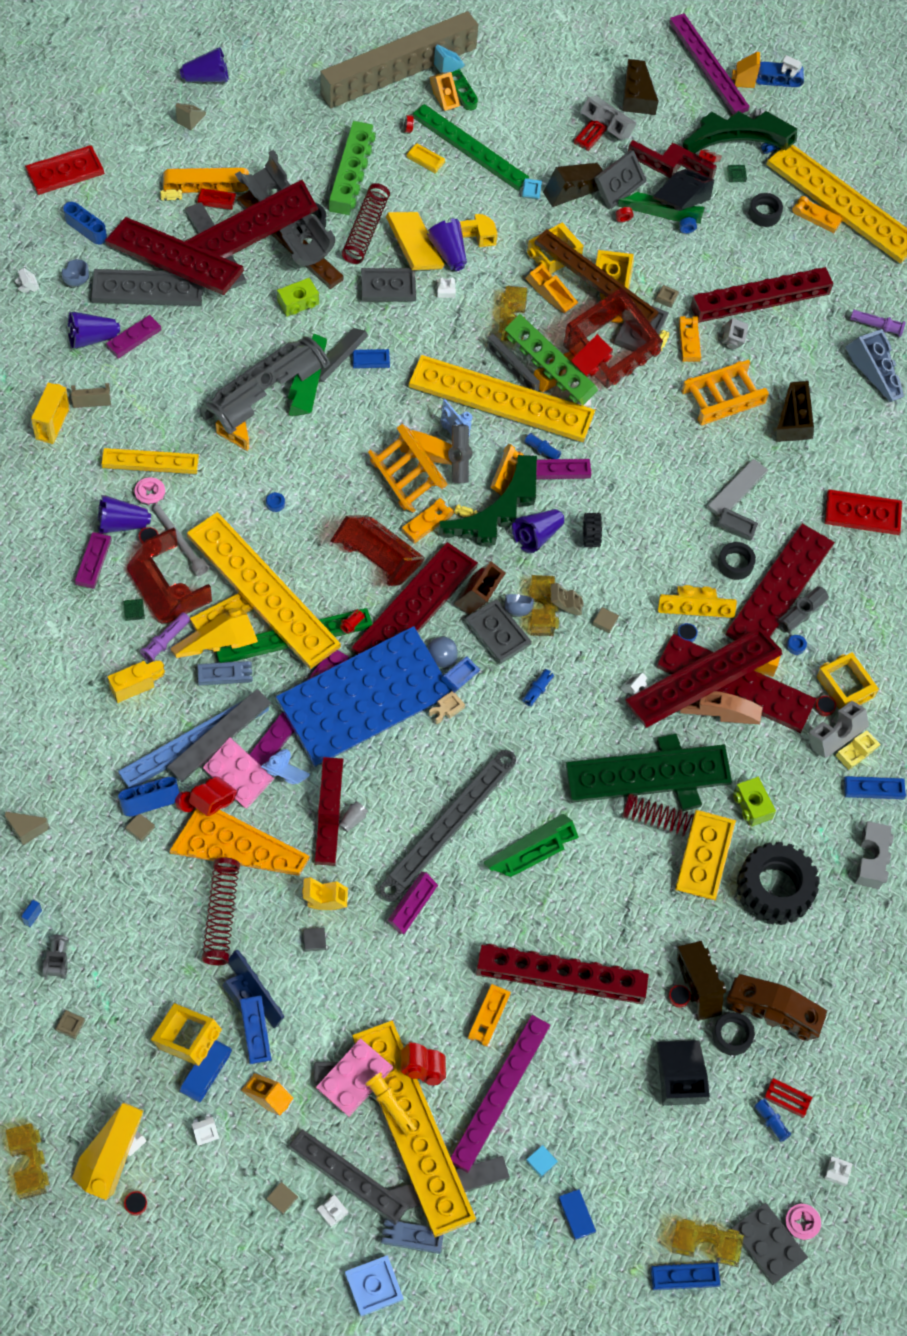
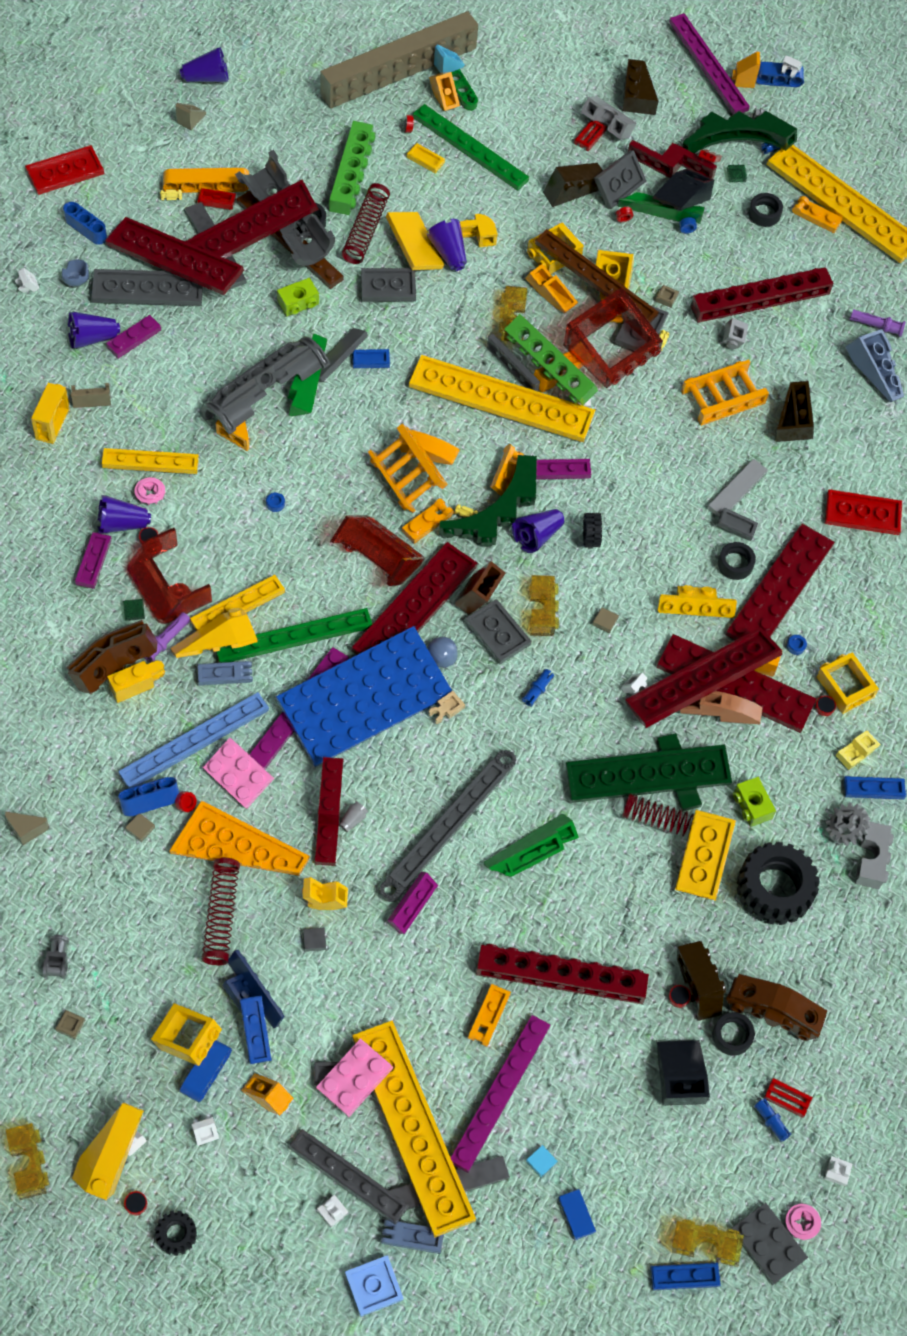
blue tile [21,900,42,927] -> none
light grey piece [153,504,209,576] -> none
flat silver tile [167,689,271,783] -> none
yellow plate [187,512,341,669] -> none
red brick [189,777,237,816] -> none
light blue hinge [261,749,310,784] -> none
dark tan tile [266,1182,298,1215] -> none
red pin [340,609,364,634] -> none
yellow pin [365,1072,417,1136] -> none
red brick [401,1042,446,1086] -> none
white tile [437,278,456,298] -> none
light blue hinge [440,399,472,437] -> none
tile [441,656,480,693] -> none
dark grey piece [448,424,473,483] -> none
sand blue hair [504,594,534,617] -> none
medium azure tile [522,178,542,199] -> none
blue pin [525,433,562,459] -> none
dark tan slope [551,583,584,616] -> none
red brick [571,334,613,378] -> none
black tile [677,623,698,642] -> none
light orange plate [679,316,701,362] -> none
dark grey piece [777,586,829,634] -> none
light grey arch [808,701,869,758] -> none
none -> reddish brown brick [66,620,158,694]
none -> black tyre [155,1211,197,1256]
none -> light grey gear [826,802,871,846]

